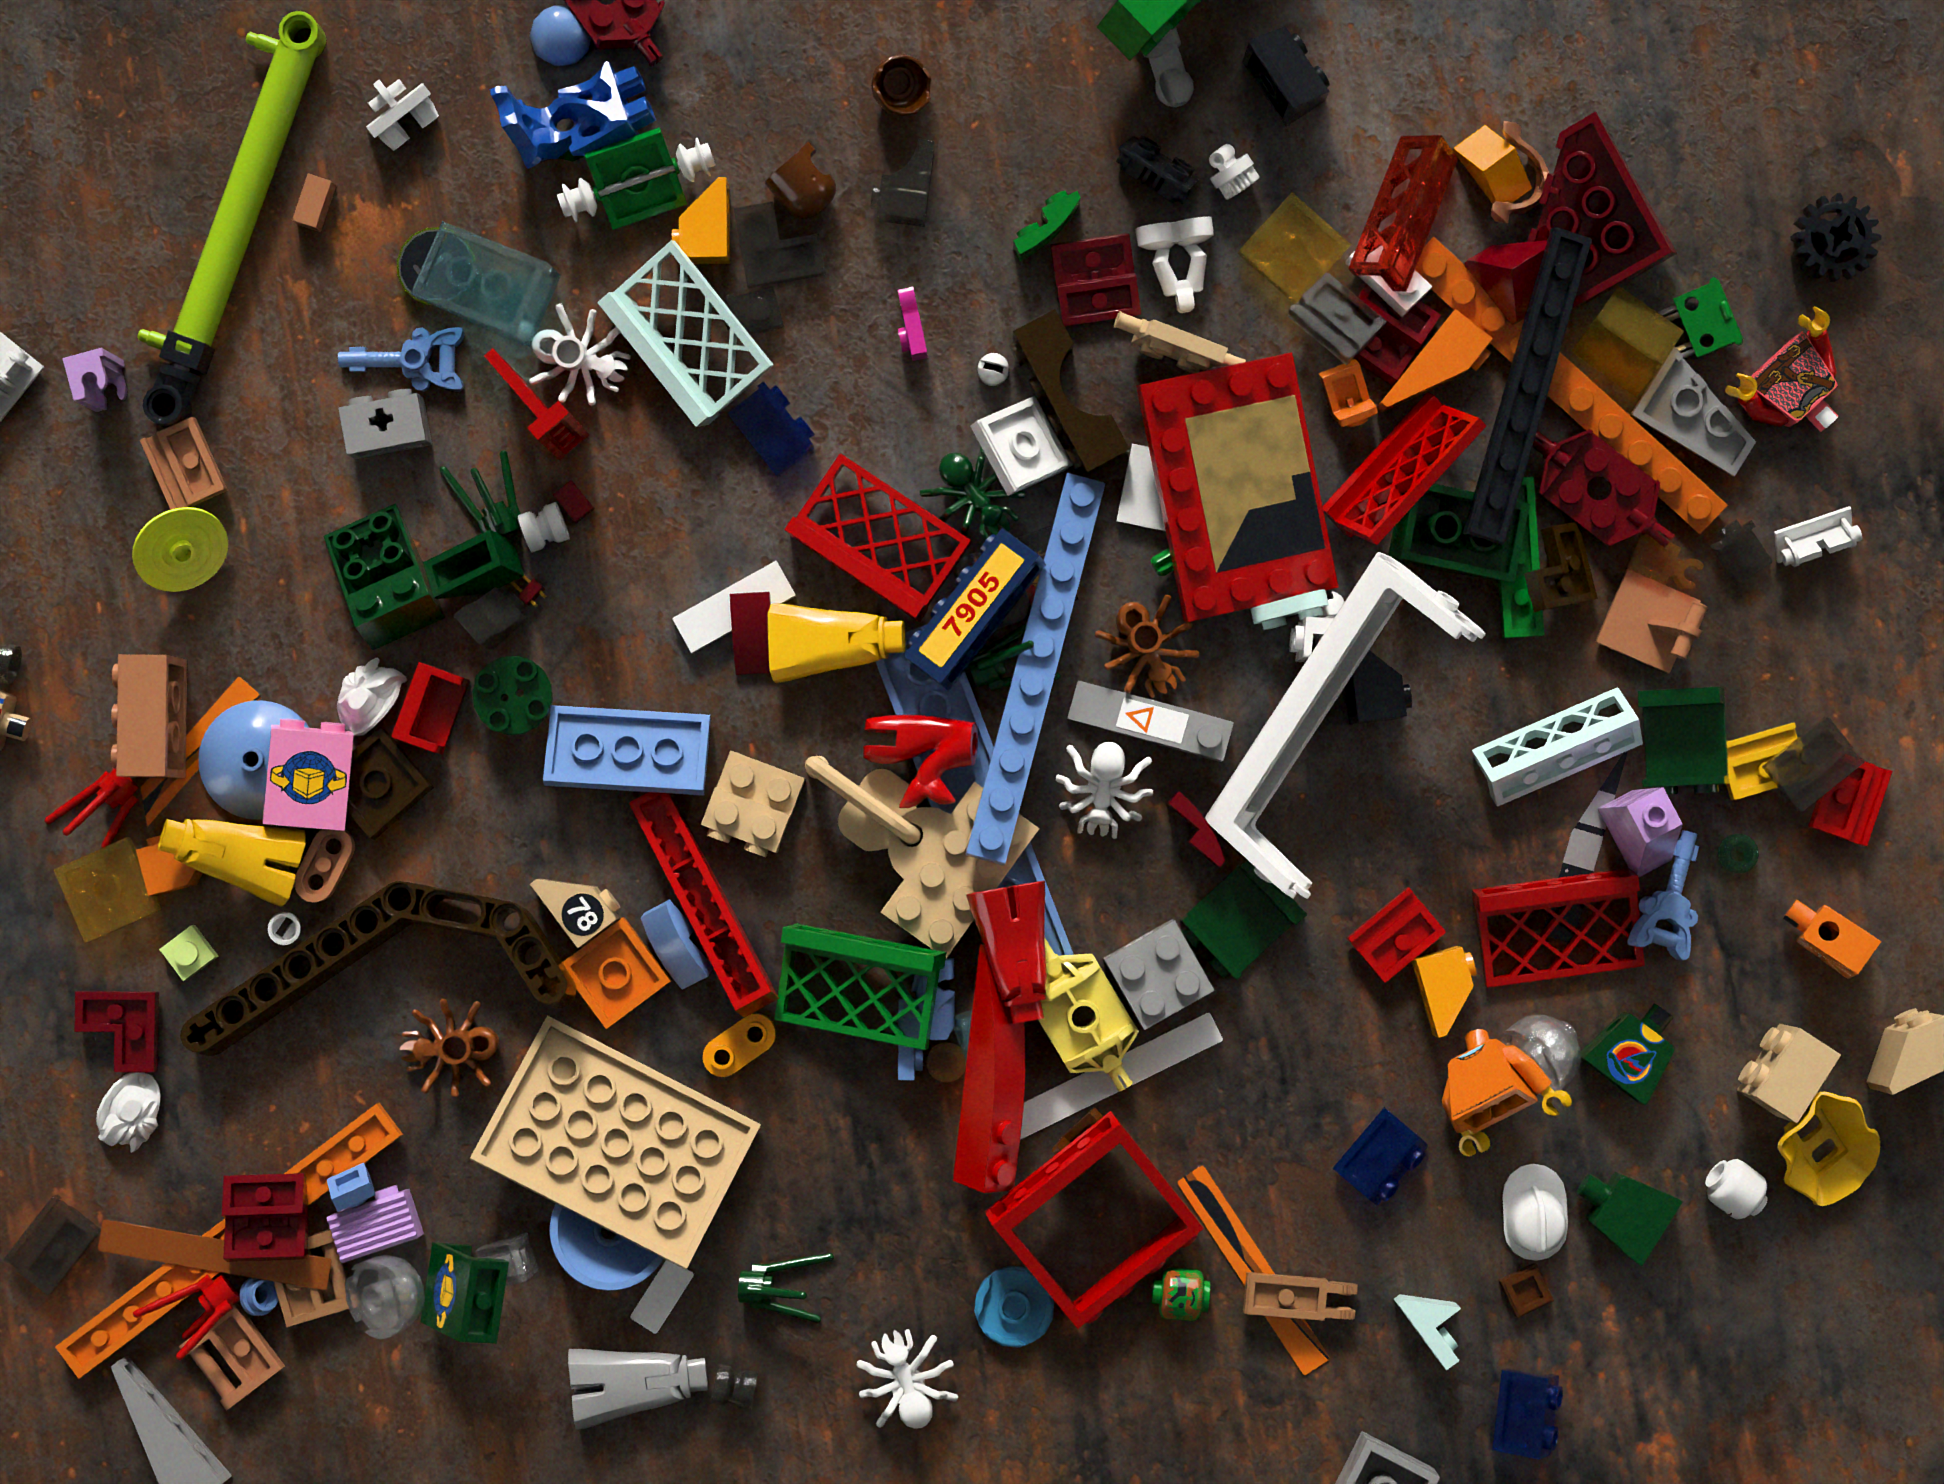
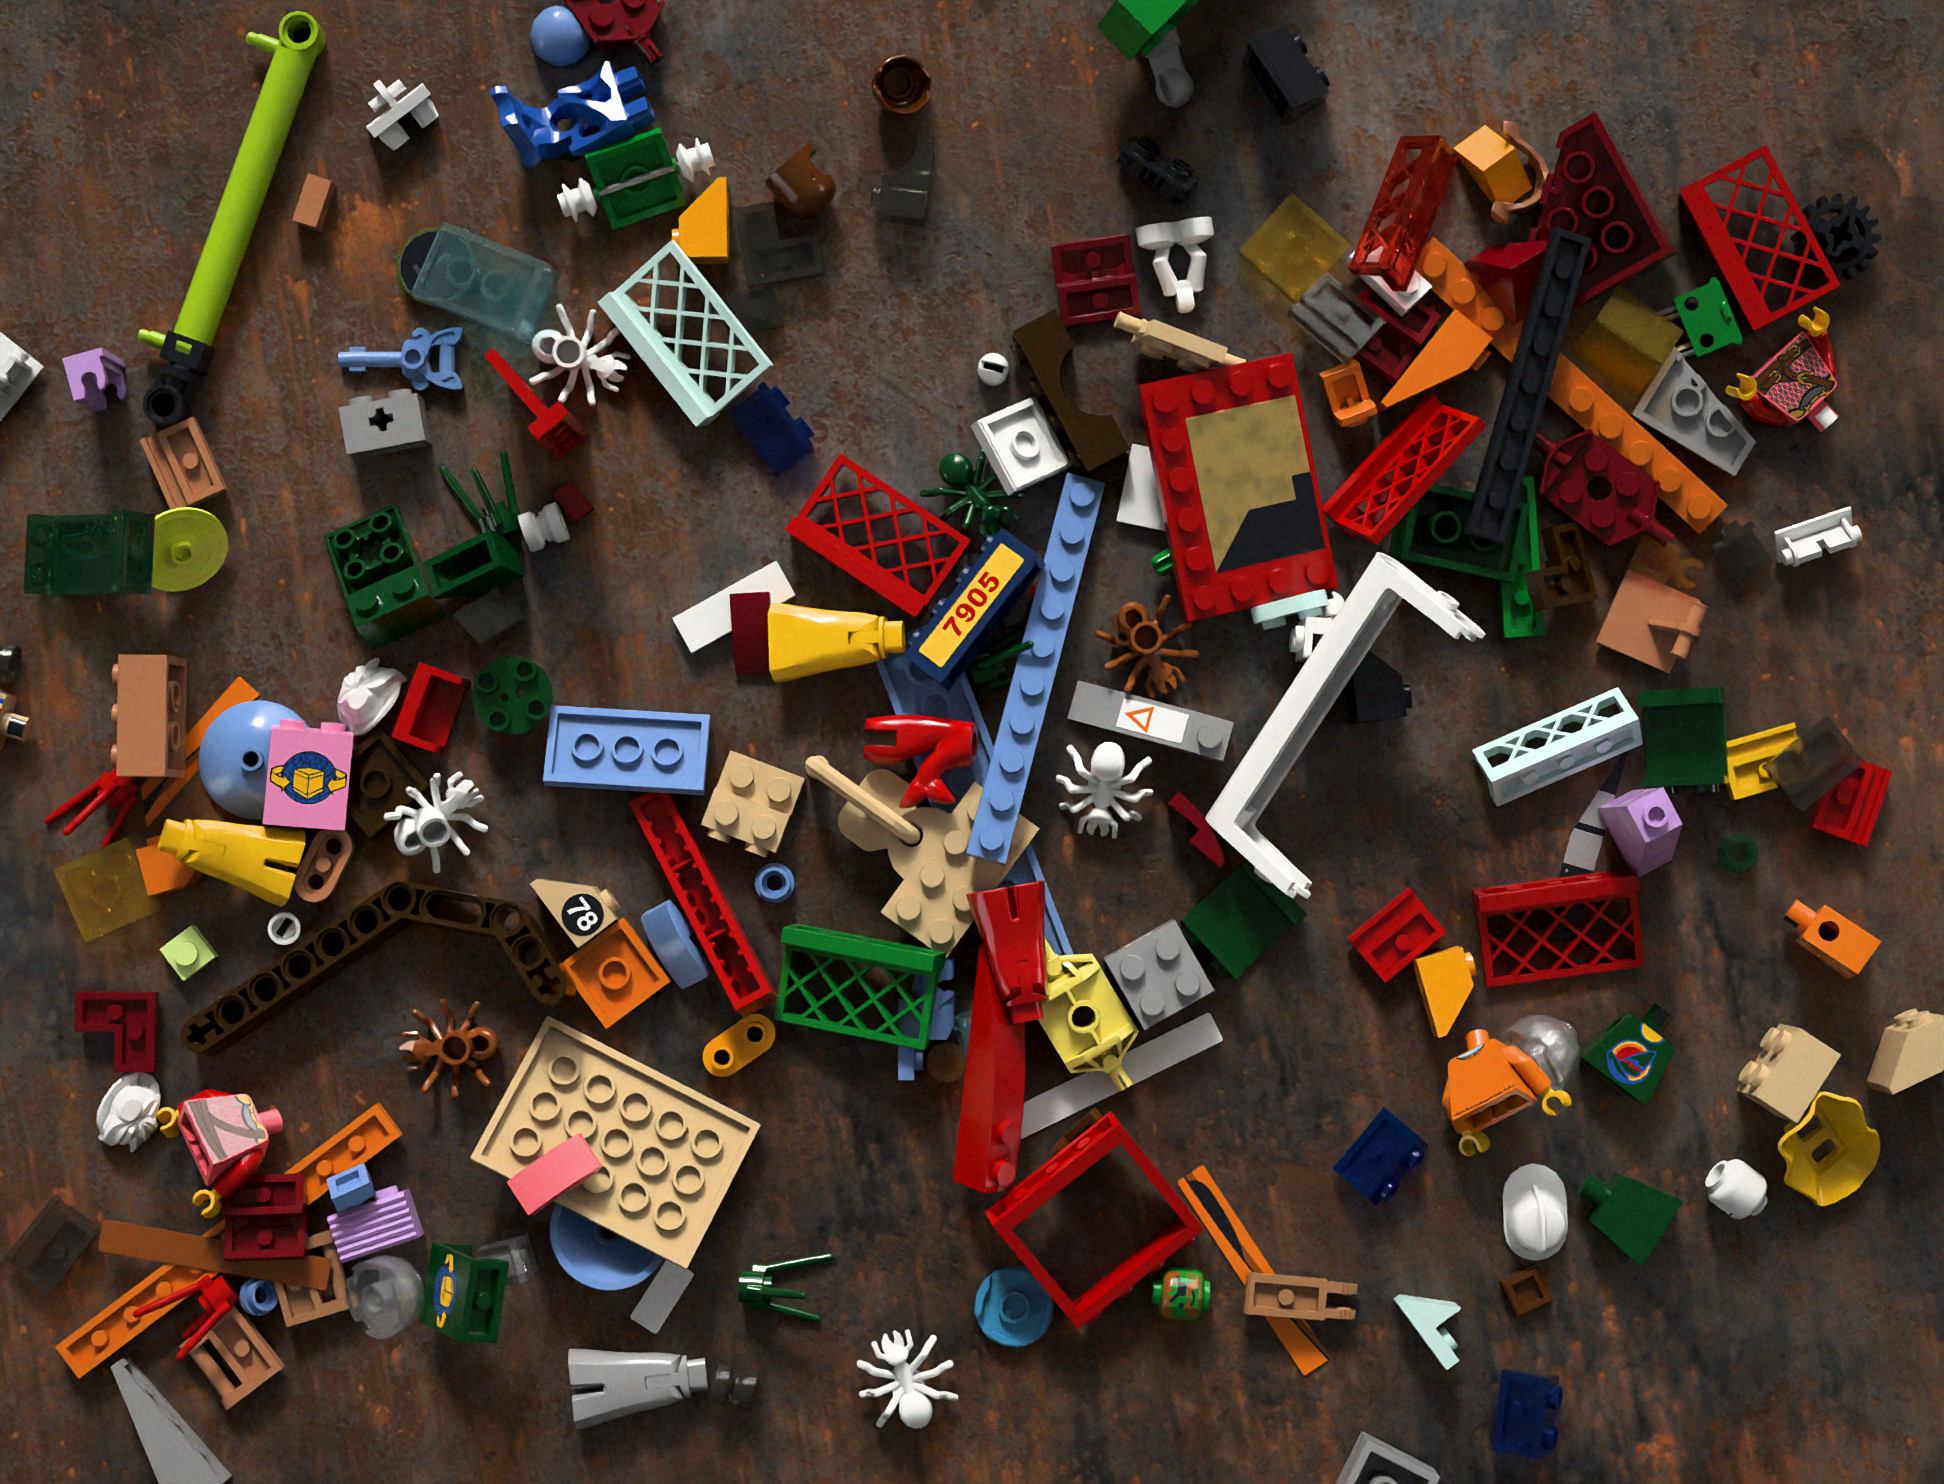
dark red piece [511,575,546,607] -> none
dark pink plate [898,287,928,361] -> none
green slope [1013,191,1081,261] -> none
white piece [1209,144,1260,200] -> none
medium blue piece [1627,830,1699,961] -> none
none -> clear green panel [23,510,155,597]
none -> torso [157,1089,283,1218]
none -> white animal [384,771,488,873]
none -> coral slope [507,1134,603,1216]
none -> medium blue plate [755,863,795,903]
none -> red fence [1678,145,1841,334]

